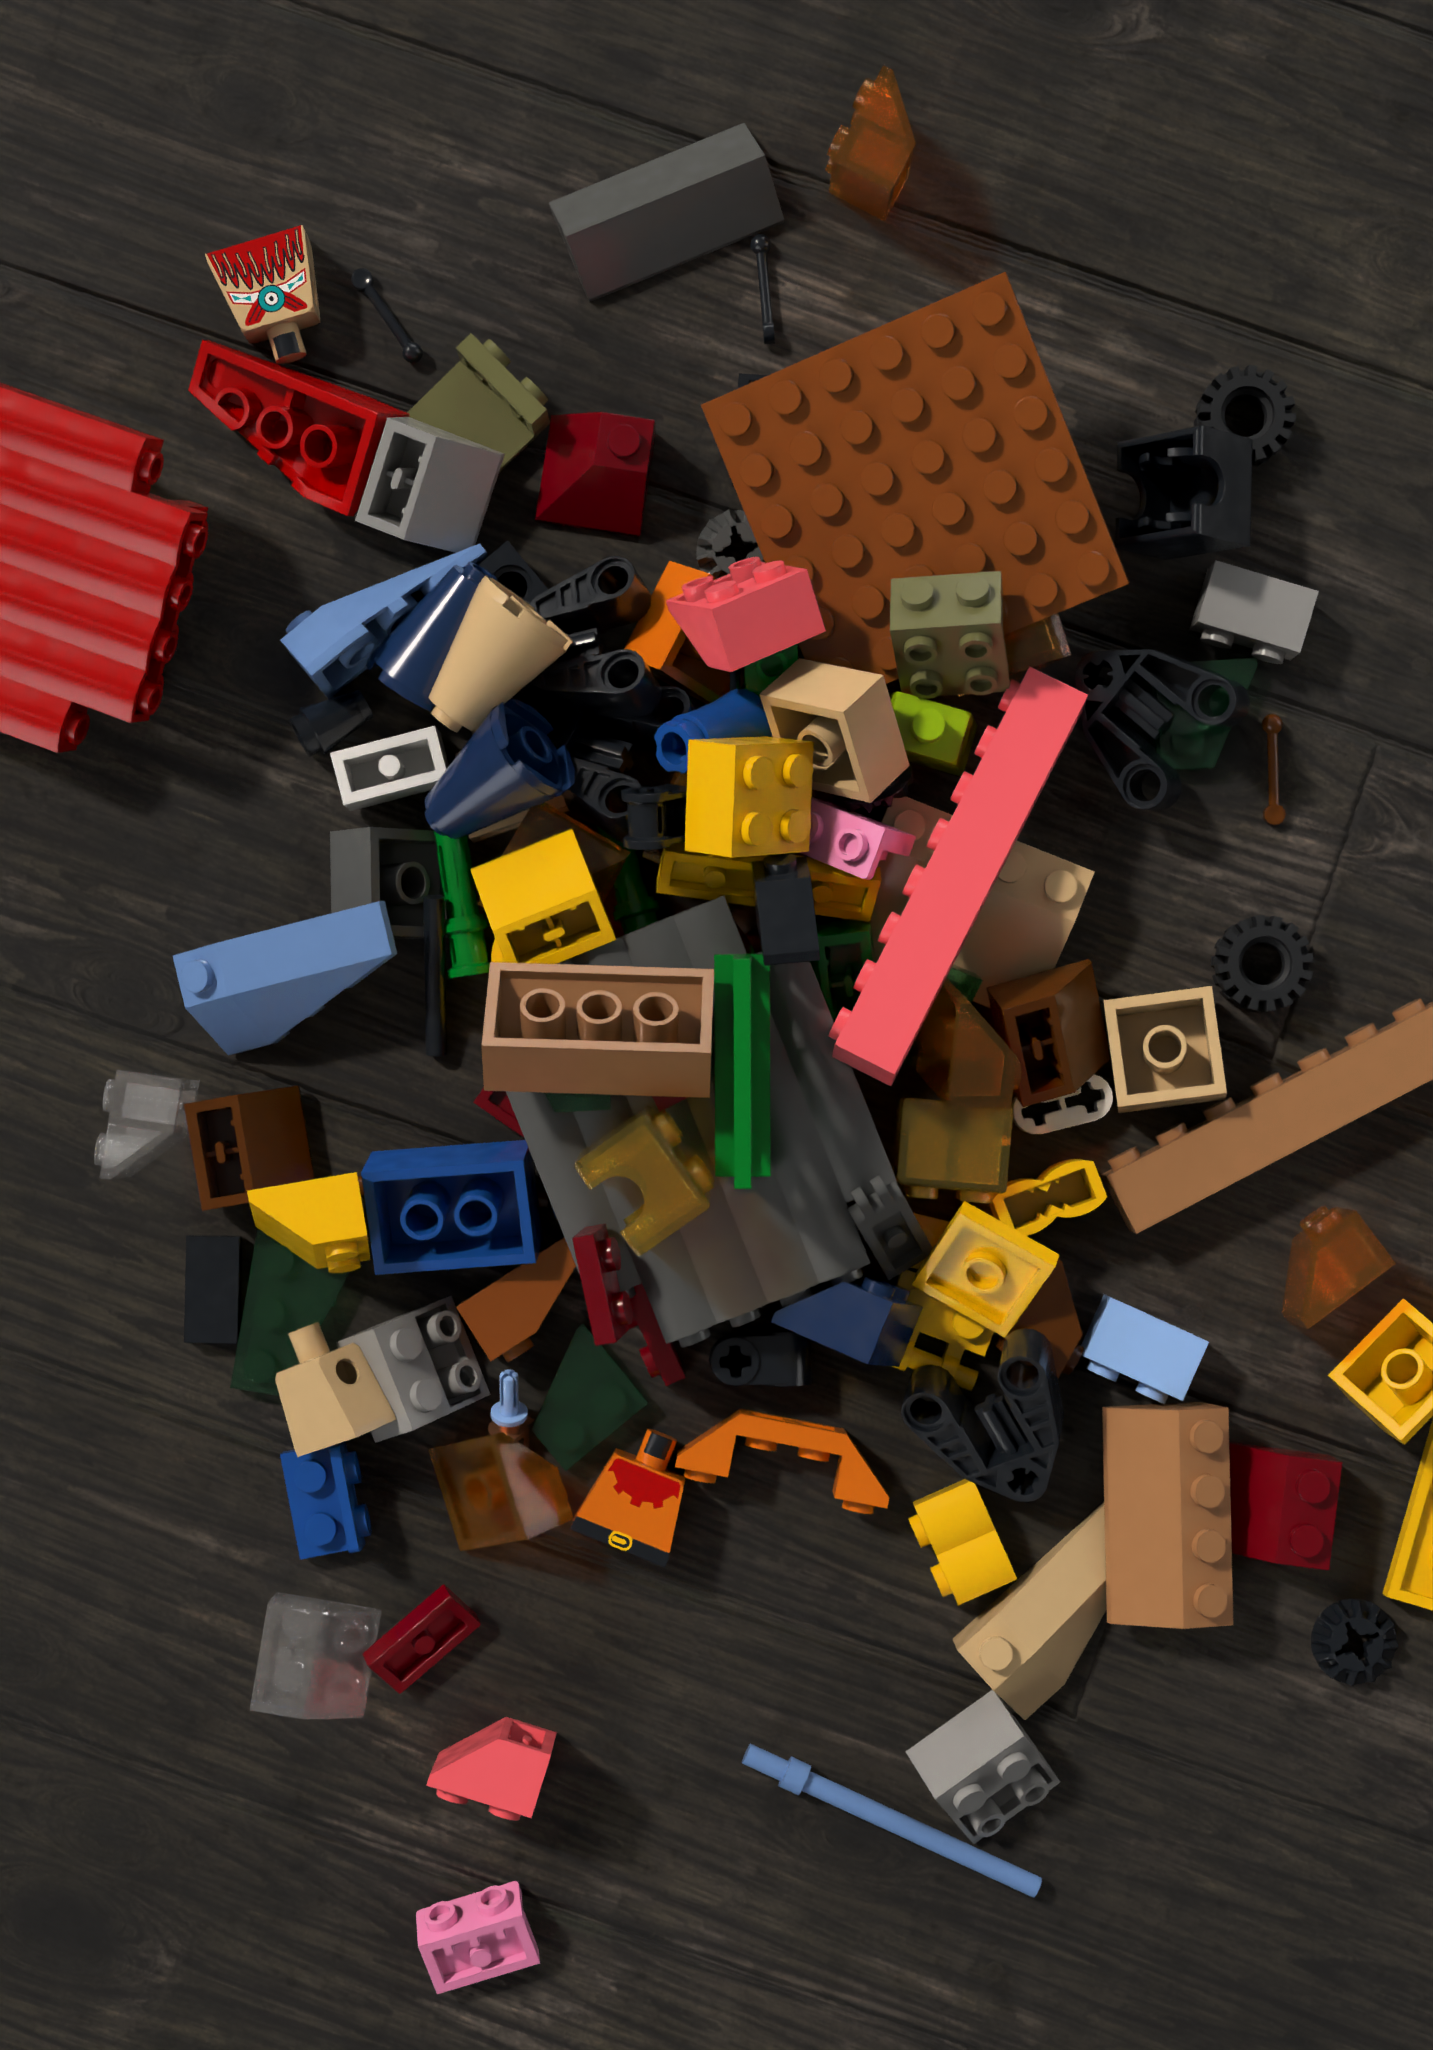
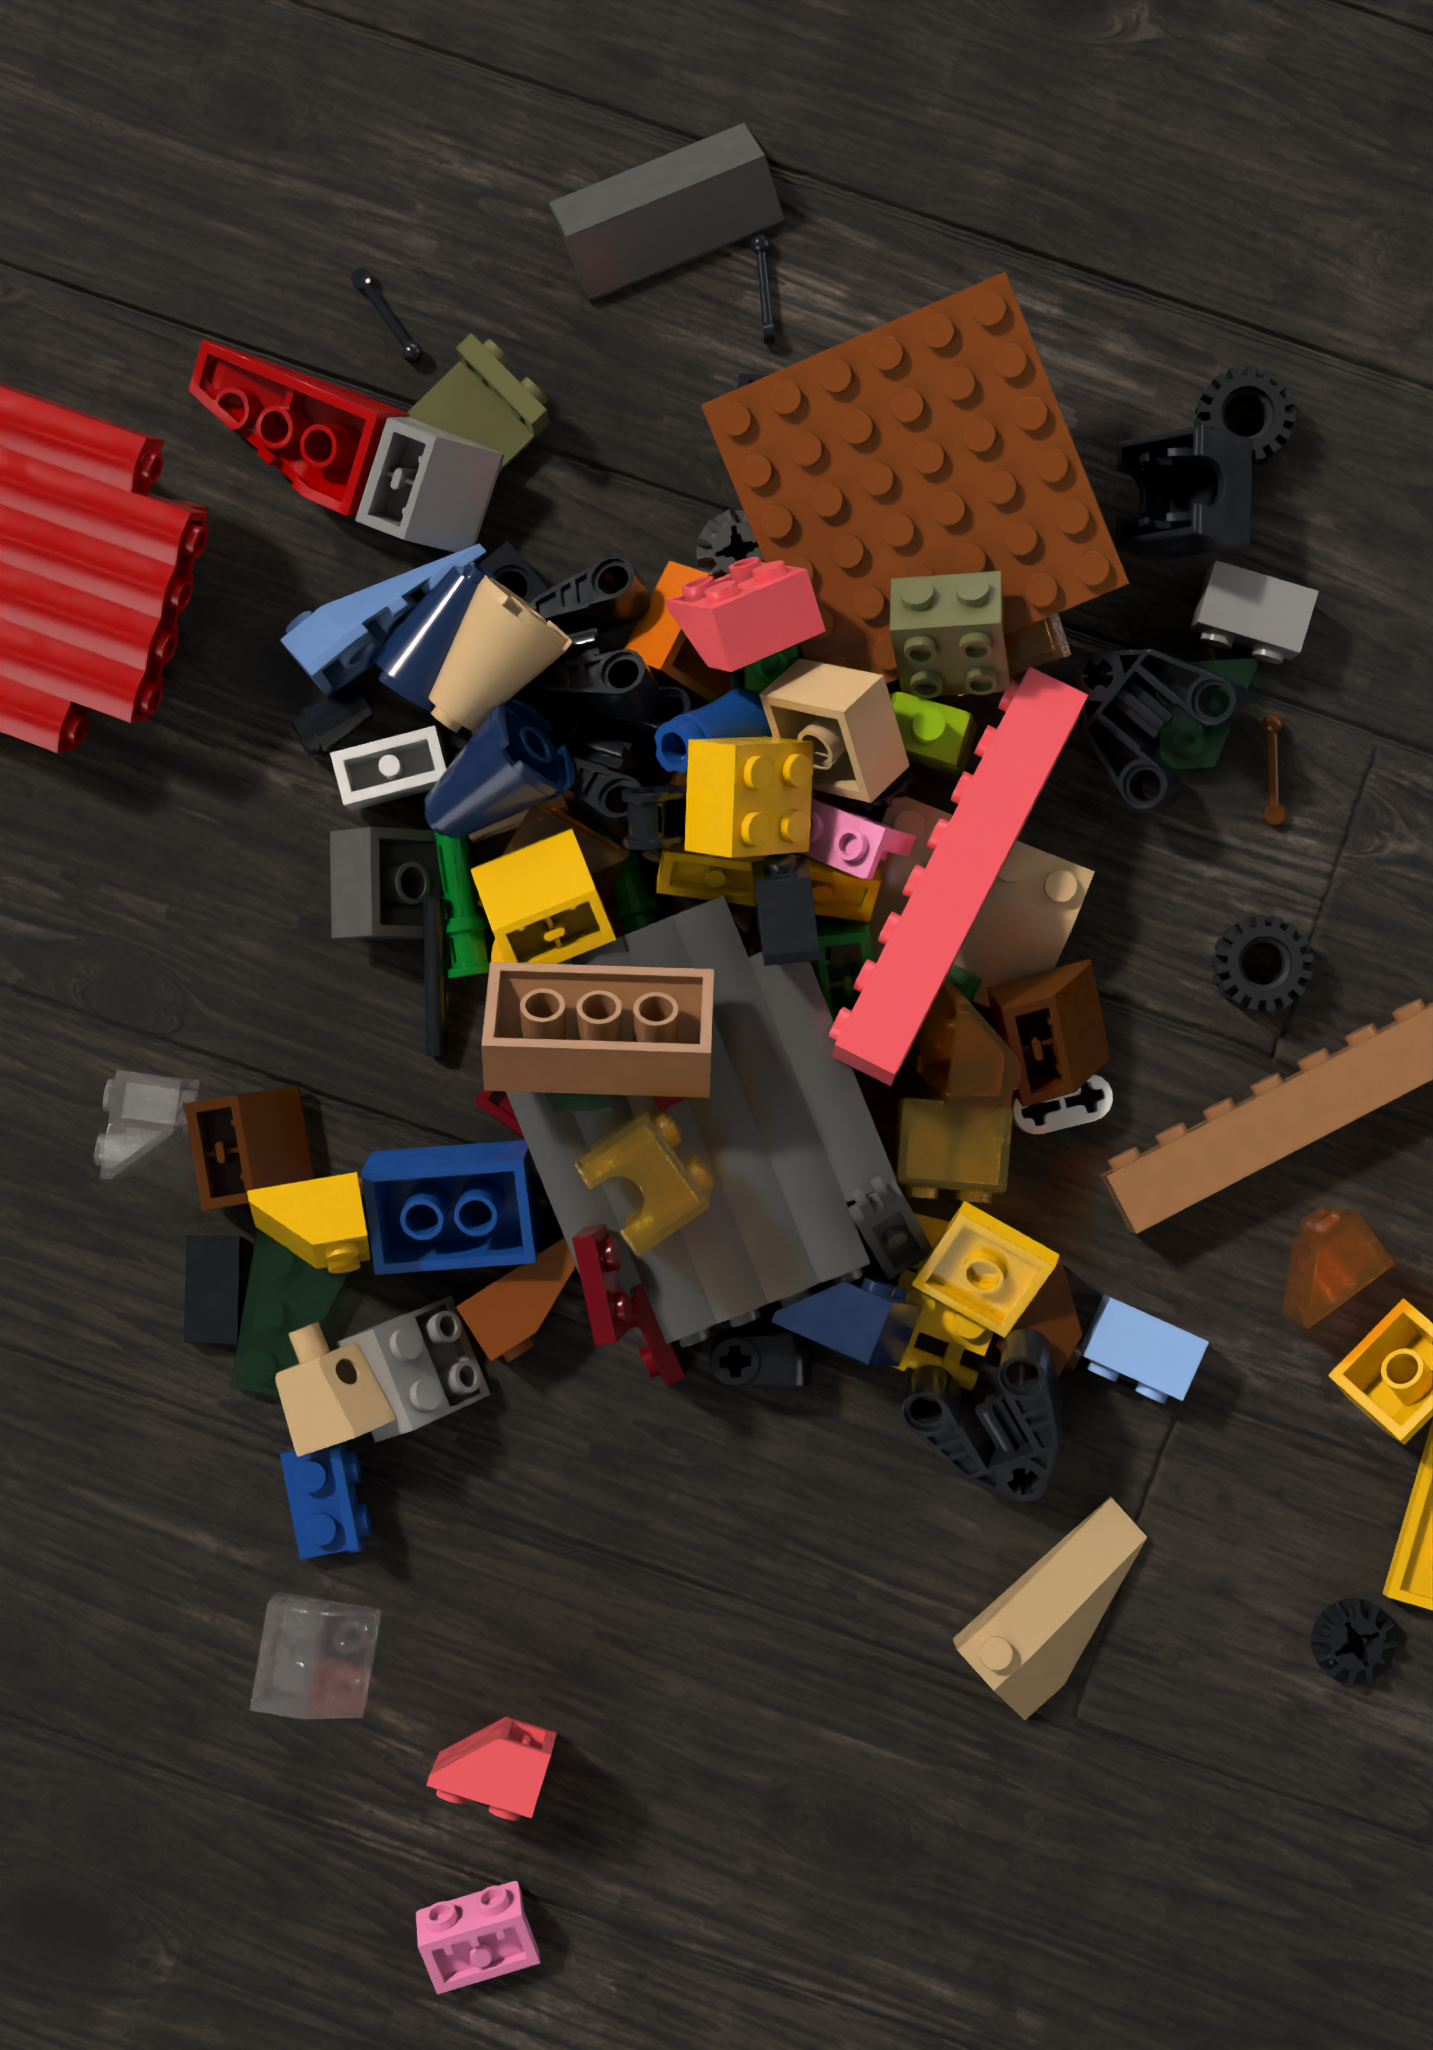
medium blue wedge [173,901,397,1055] -> none
torso [205,225,320,364] -> none
dark red plate [362,1584,481,1694] -> none
clear orange slope [428,1432,574,1551] -> none
light blue piece [488,1369,534,1463] -> none
clear green wing [532,1322,649,1471] -> none
dark red slope [535,412,656,537] -> none
torso [570,1429,685,1567] -> none
orange slope [675,1408,889,1514] -> none
green fence [714,954,771,1189] -> none
medium blue bar [742,1743,1042,1898] -> none
clear orange slope [825,65,916,221] -> none
light grey slope [906,1690,1060,1844] -> none
yellow brick [908,1479,1017,1605] -> none
yellow brick [987,1159,1107,1236] -> none
medium nougat slope [1102,1402,1233,1629] -> none
tan brick [1103,986,1227,1113] -> none
dark red slope [1229,1442,1343,1570] -> none

